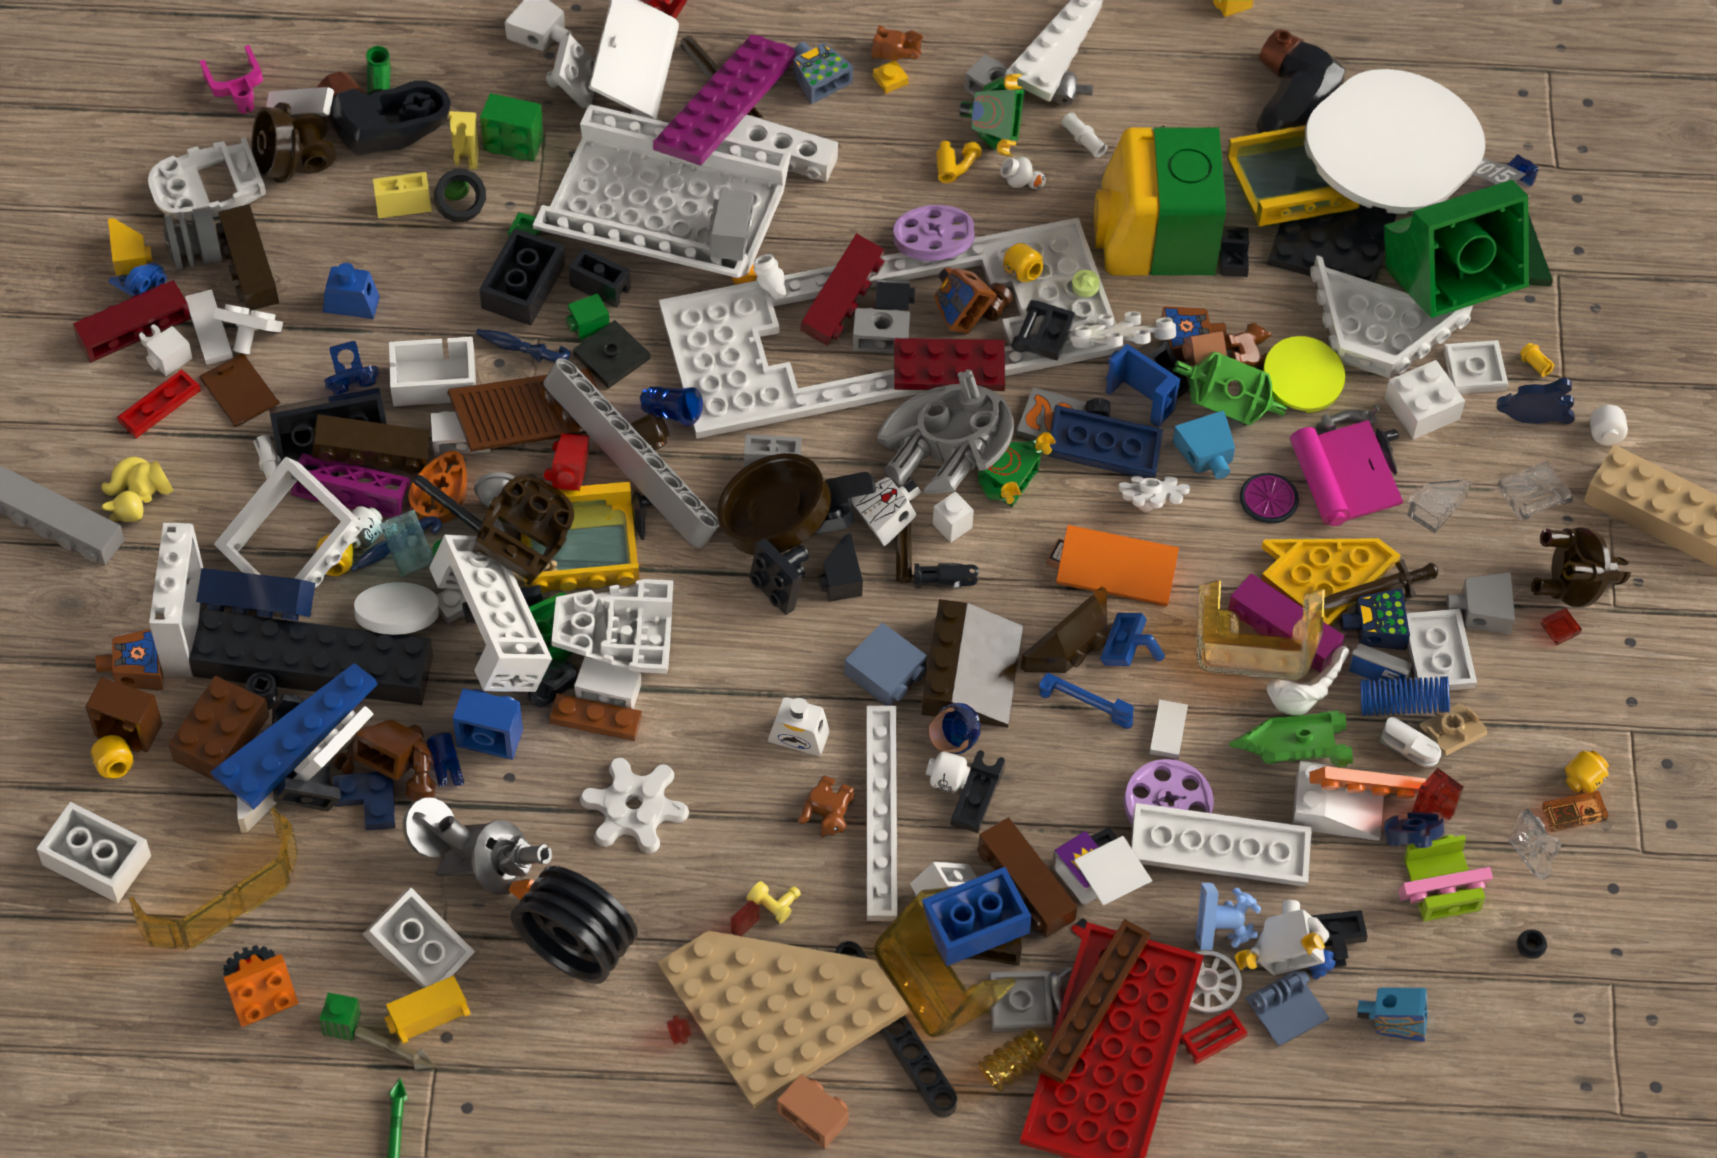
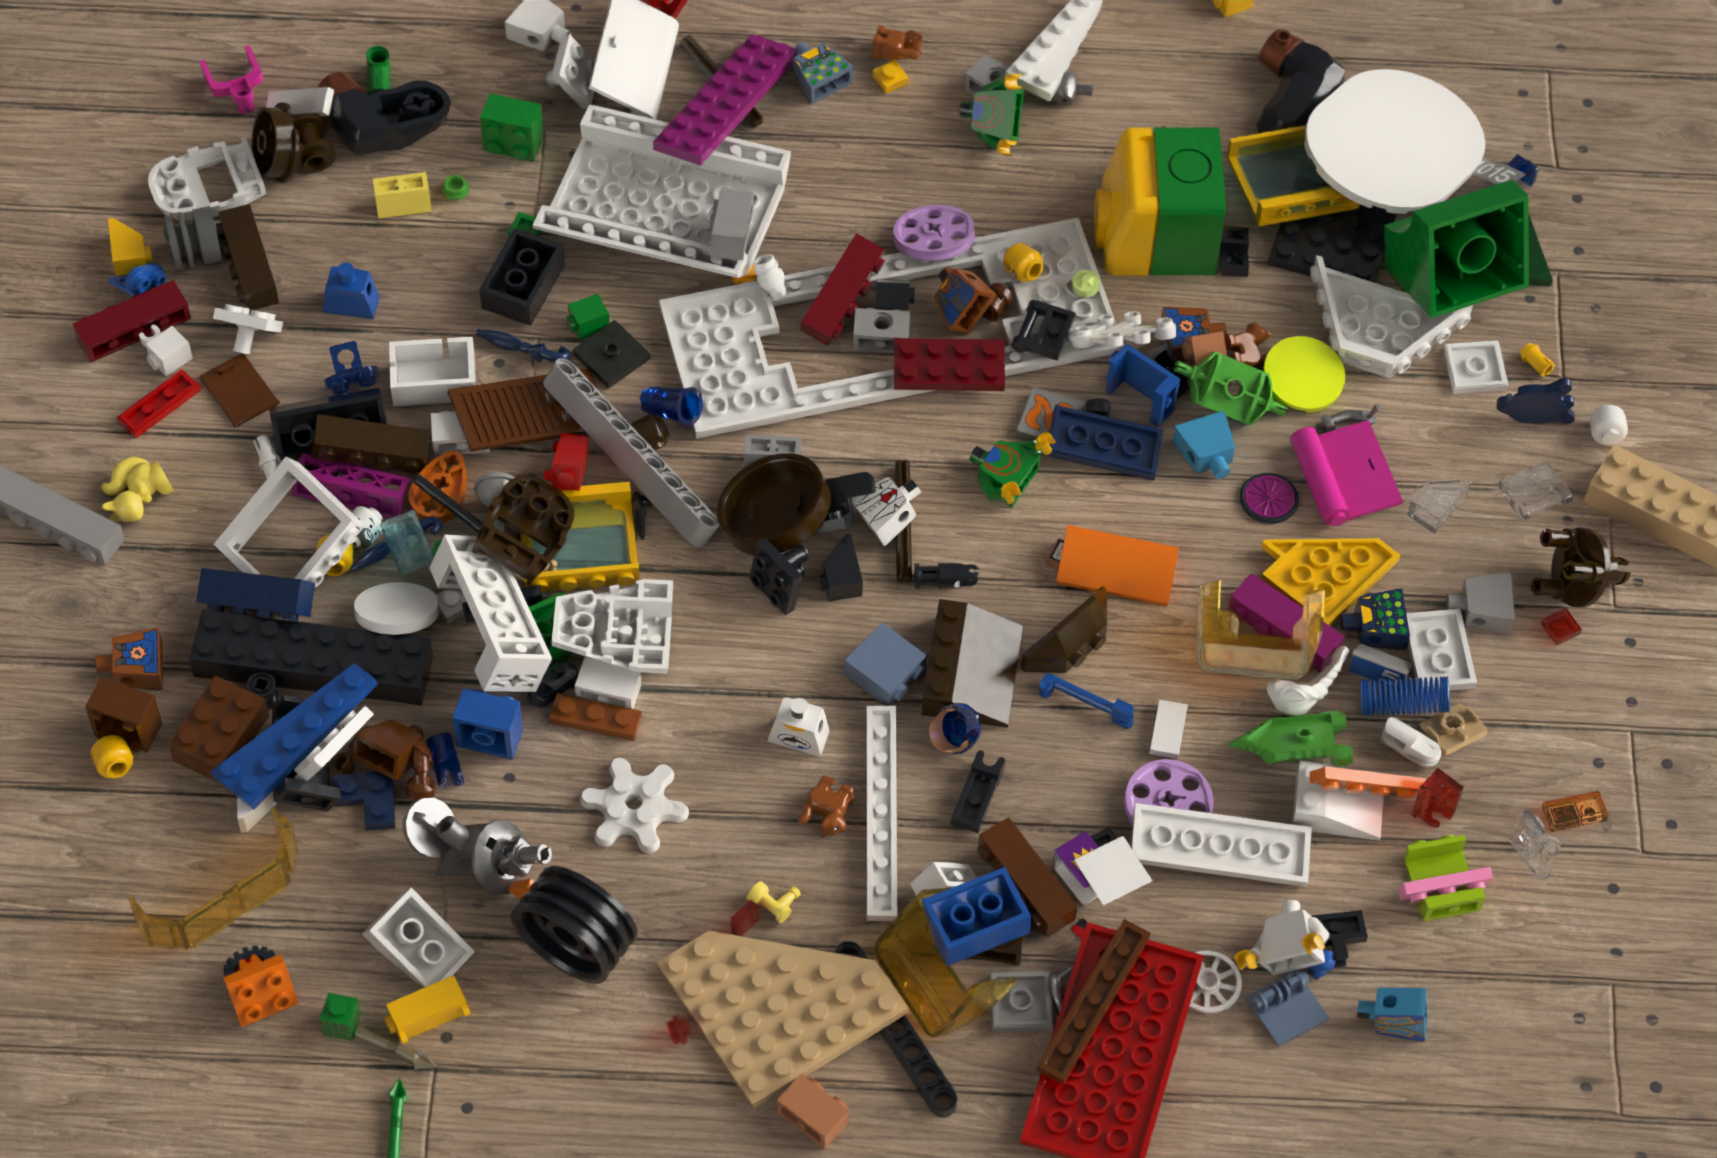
white brick [37,802,151,903] -> none
white window [149,523,203,677] -> none
white tile [185,289,233,366] -> none
black tyre [434,169,486,222] -> none
light yellow hinge [449,111,480,169] -> none
black brick [569,248,631,308] -> none
white brick [728,115,838,182] -> none
light grey piece [877,369,1014,494] -> none
white head [926,751,971,794] -> none
white brick [933,491,974,543] -> none
yellow plant [936,141,982,183] -> none
clear yellow piece [978,1028,1046,1092] -> none
white animal [1000,156,1046,190] -> none
white pin [1061,113,1108,158] -> none
blue plate [1100,613,1165,666] -> none
white animal [1119,476,1190,513] -> none
red tile [1180,1008,1248,1064] -> none
light blue piece [1195,882,1261,950] -> none
dark brown sword [1311,559,1438,610] -> none
black bar [1376,428,1399,475] -> none
white brick [1384,360,1465,439] -> none
dark blue plate [1384,812,1445,848] -> none
black plate [1516,929,1547,959] -> none
yellow head [1564,750,1609,794] -> none

